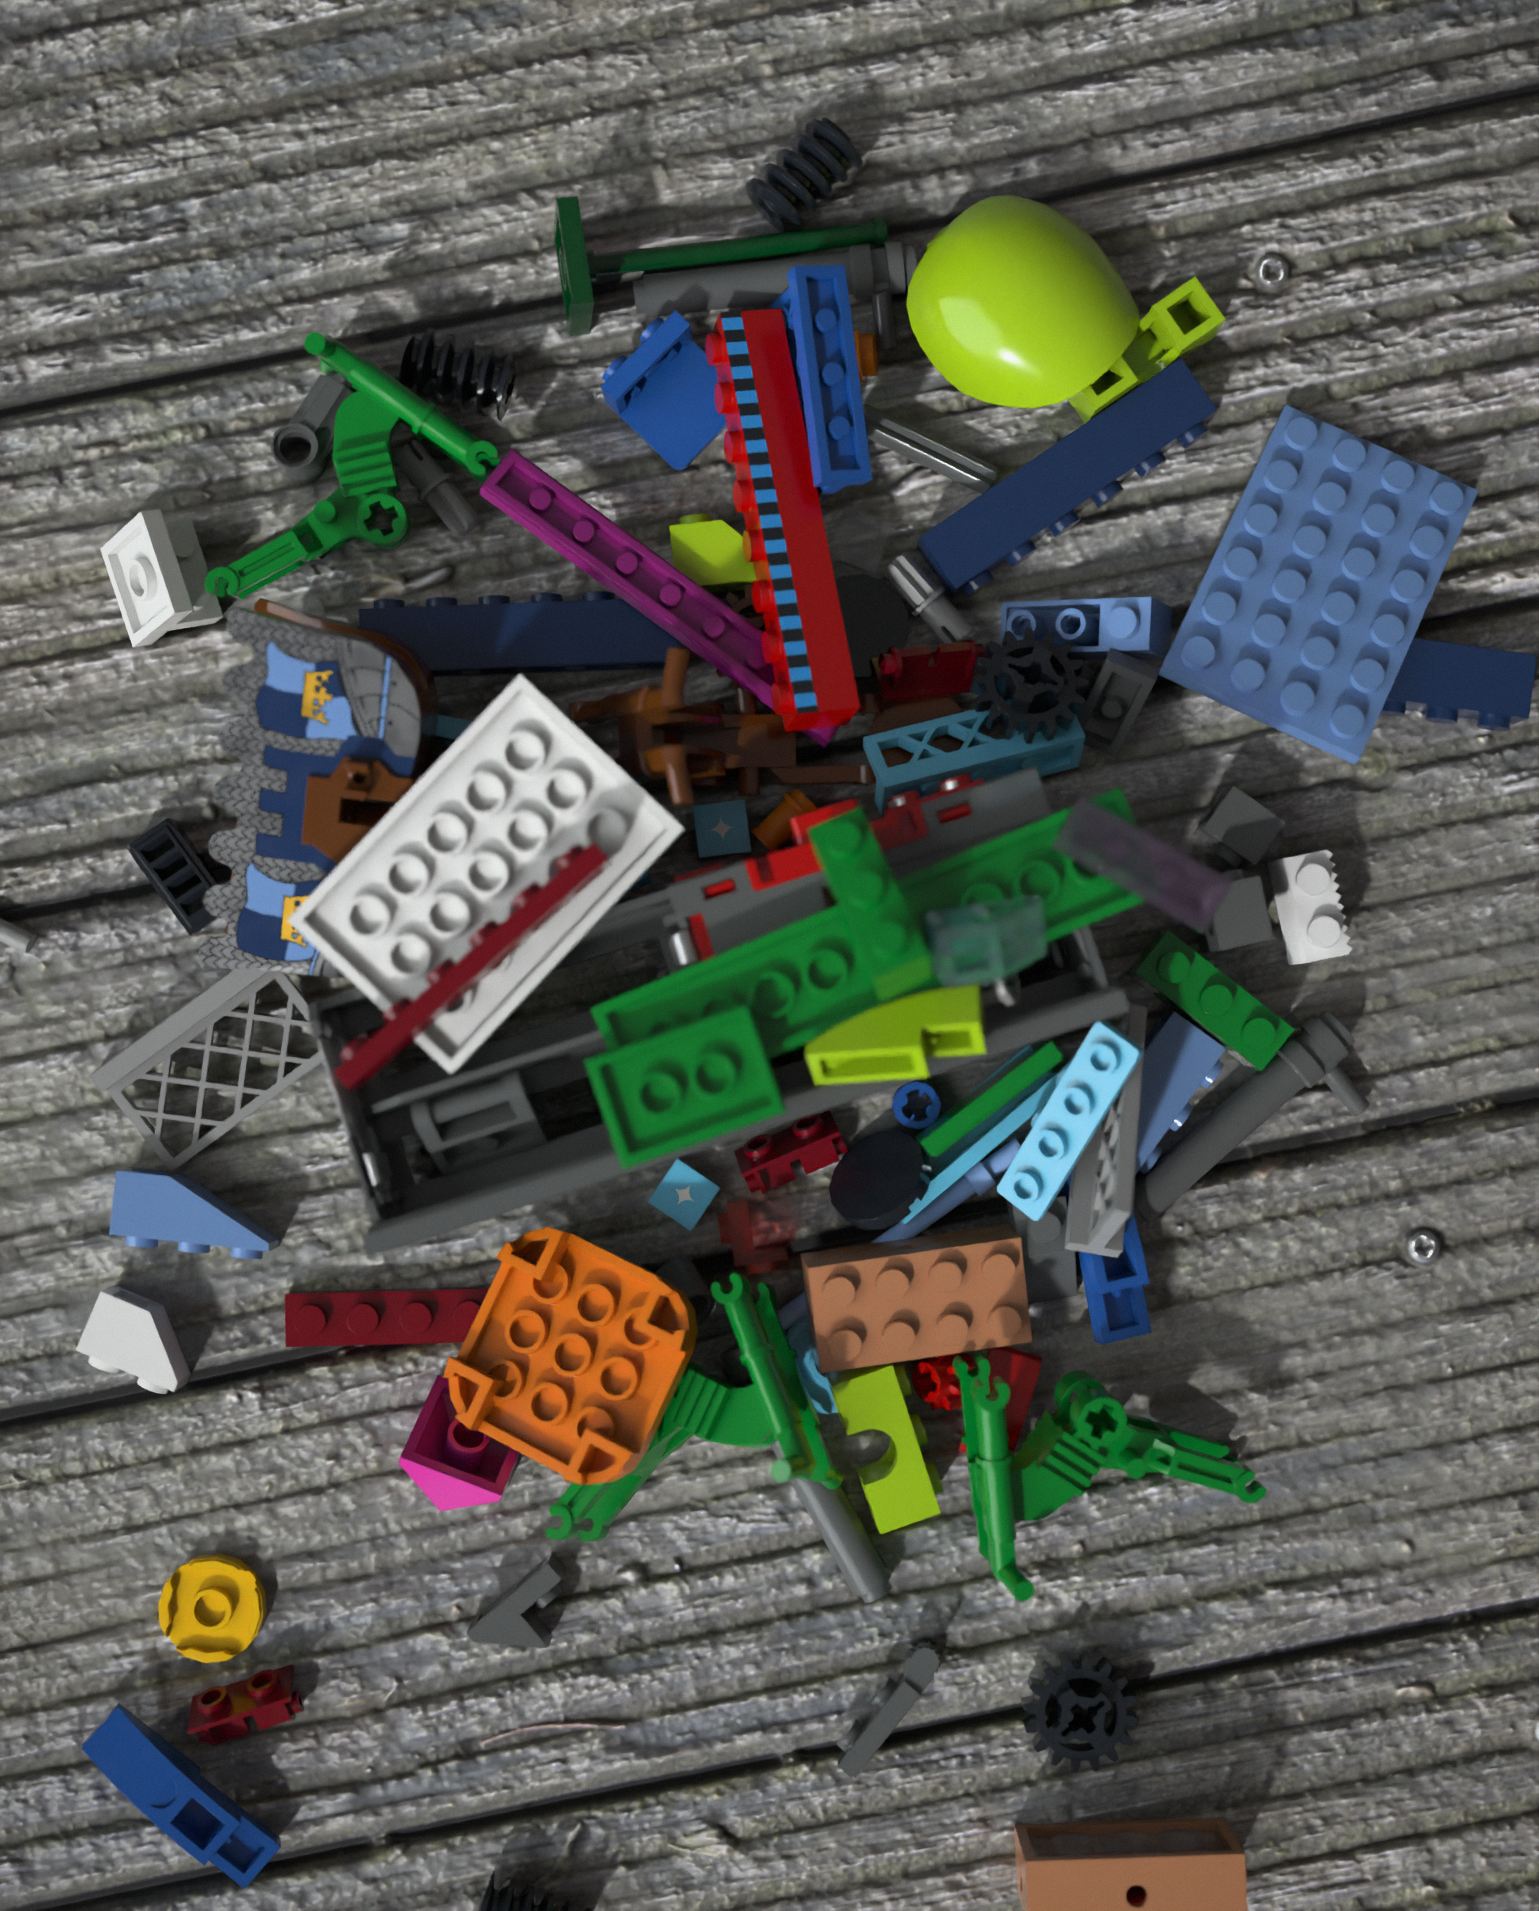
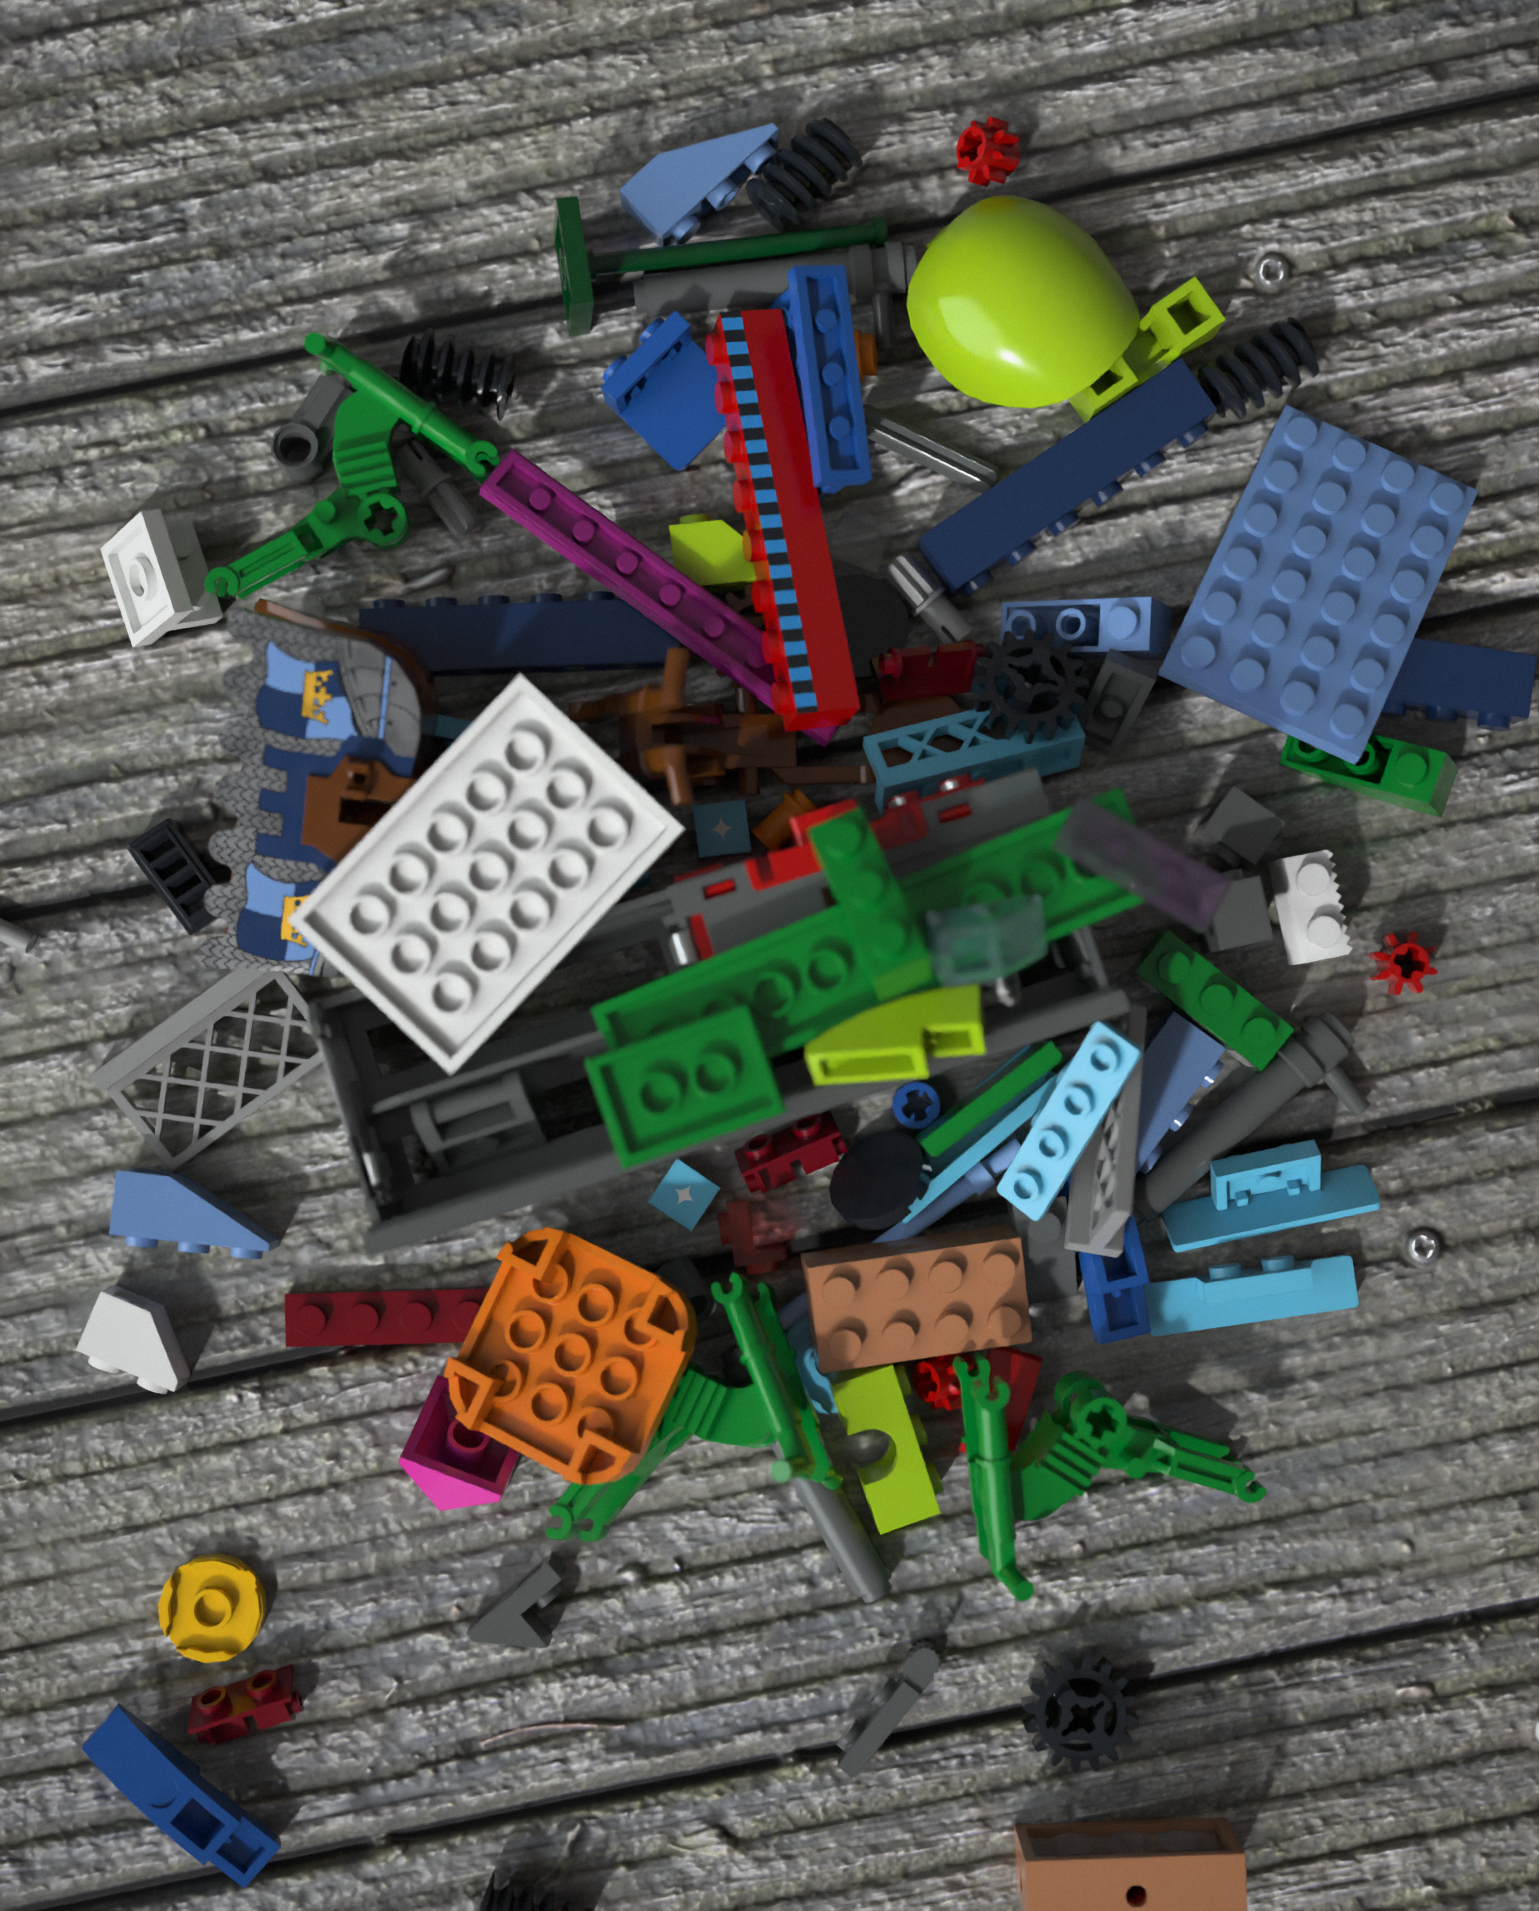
dark red plate [333,842,613,1090] -> none
none -> medium blue slope [619,123,778,247]
none -> red gear [956,116,1020,187]
none -> medium azure bracket [1143,1254,1359,1337]
none -> medium azure bracket [1161,1140,1381,1252]
none -> black piece [1198,317,1320,420]
none -> green slope [1278,734,1459,818]
none -> red gear [1368,931,1438,995]

